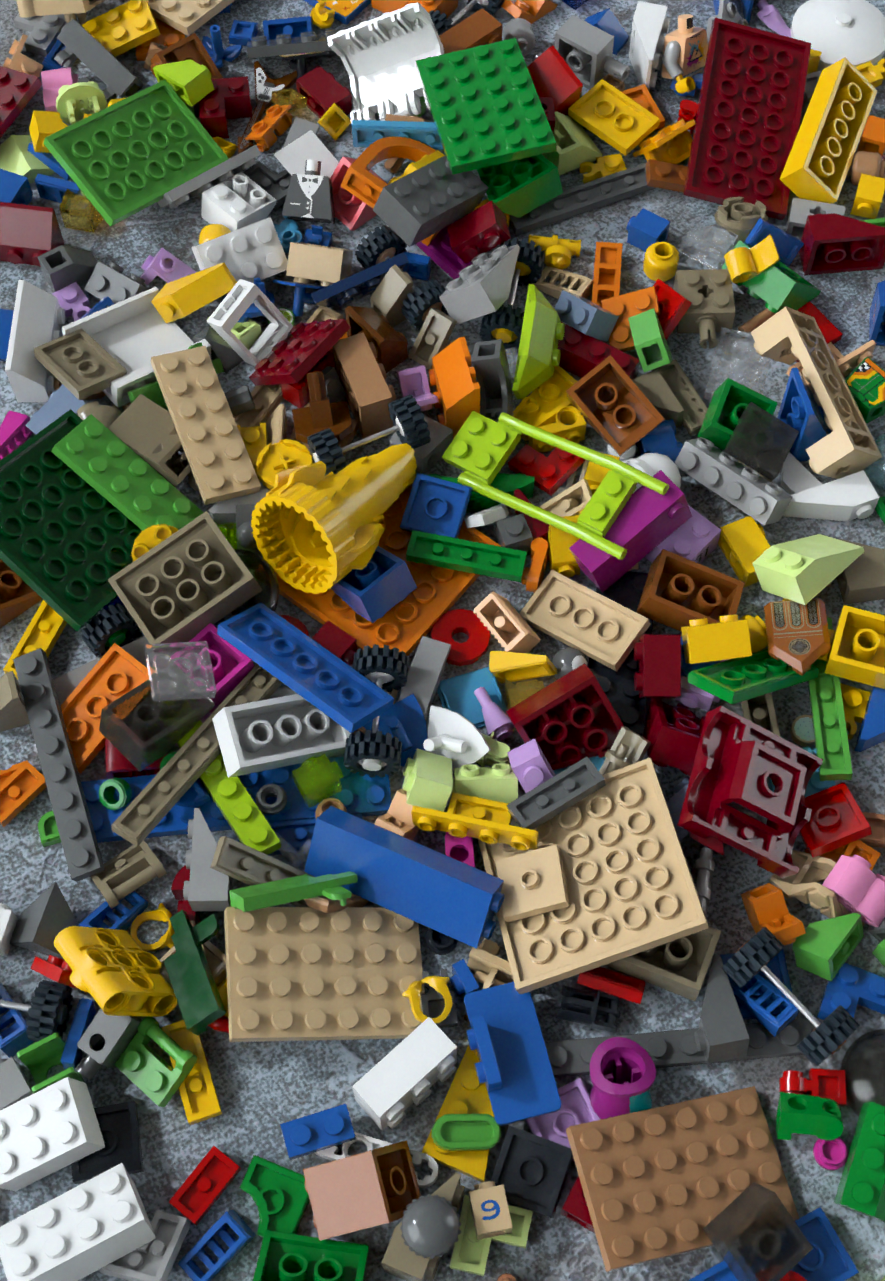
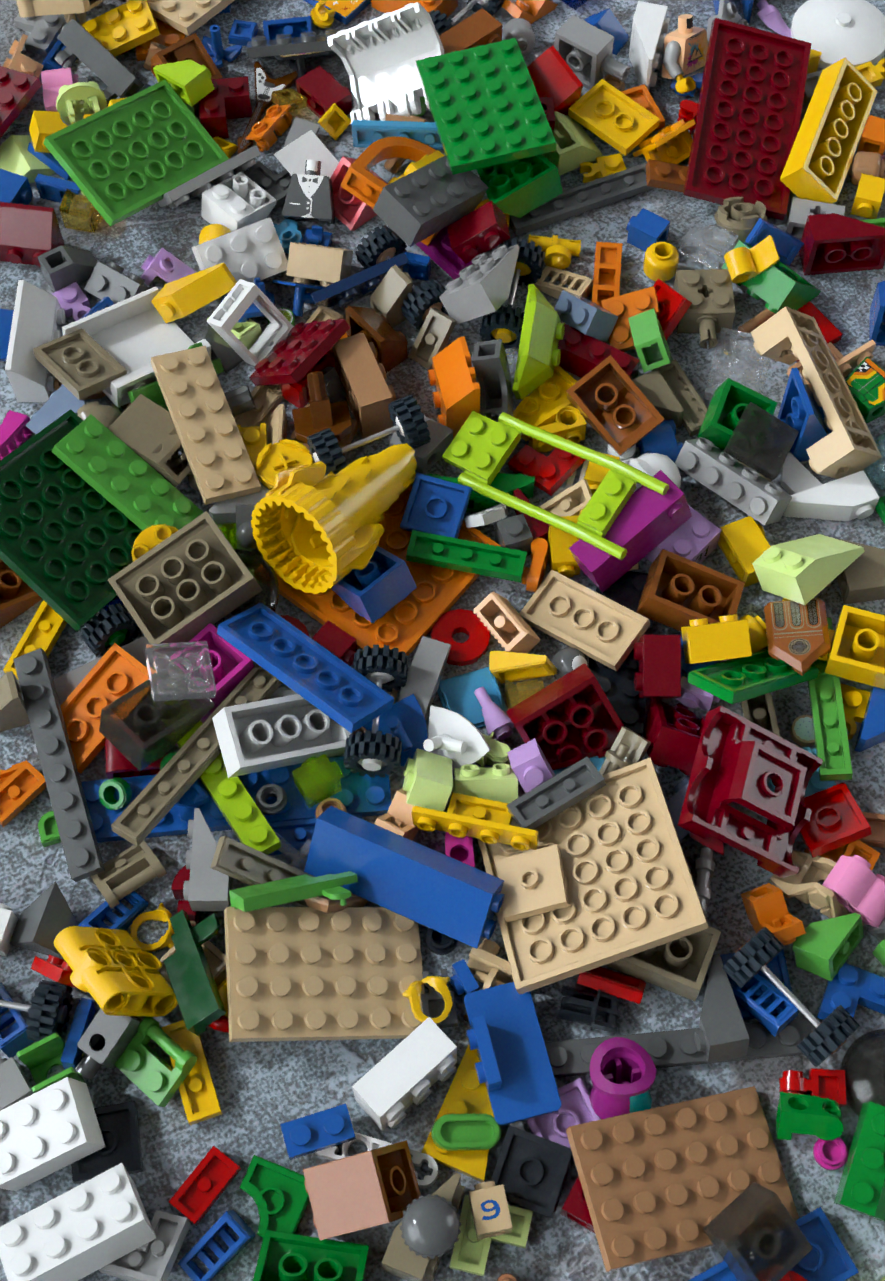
lavender bracket [396,365,439,411] -> none

